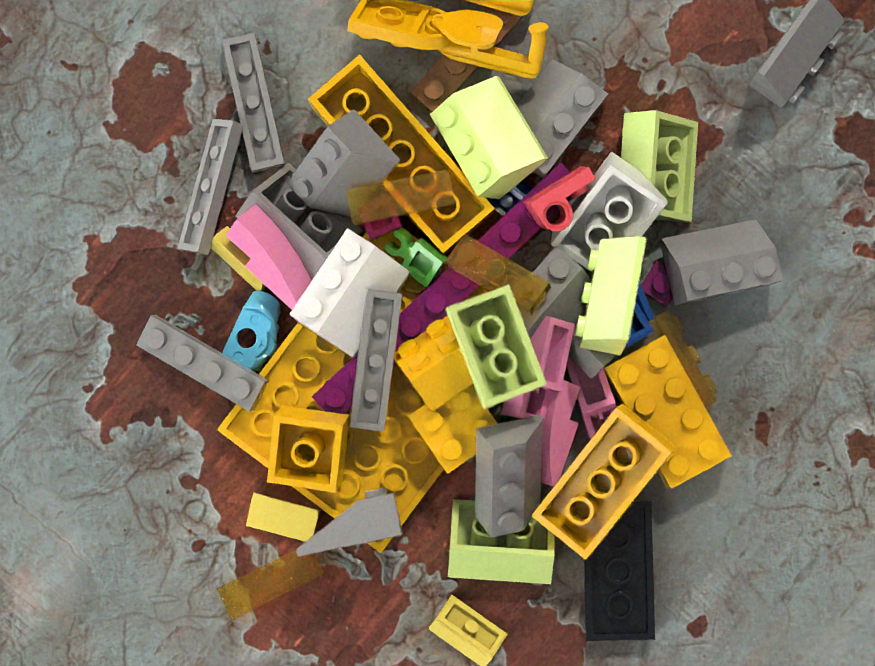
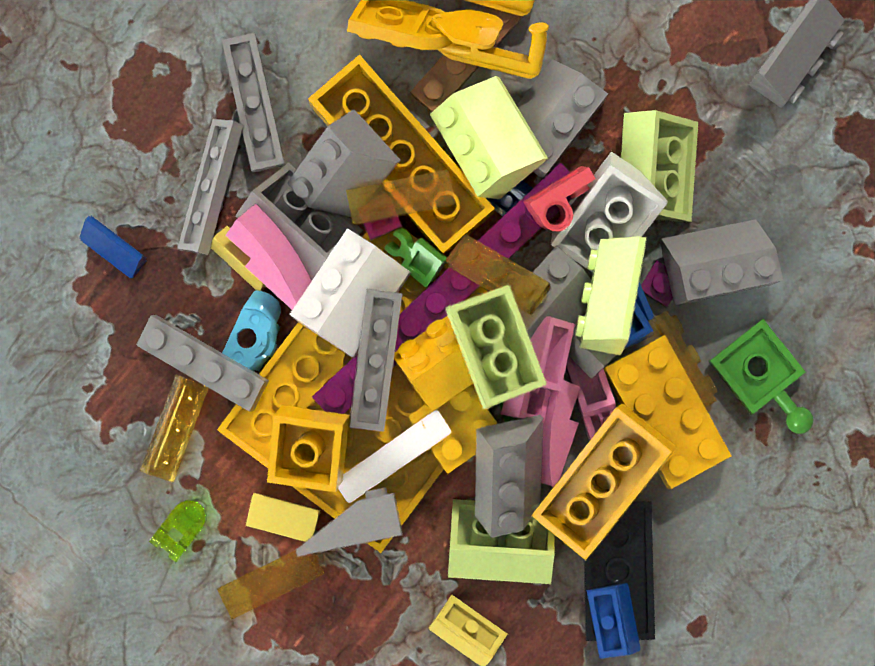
none -> blue slope [80,216,147,278]
none -> clear yellow plate [140,375,209,483]
none -> clear neon green plate [149,500,207,563]
none -> white sticker [338,410,451,503]
none -> blue slope [587,583,641,659]
none -> bright green plate [708,319,814,434]

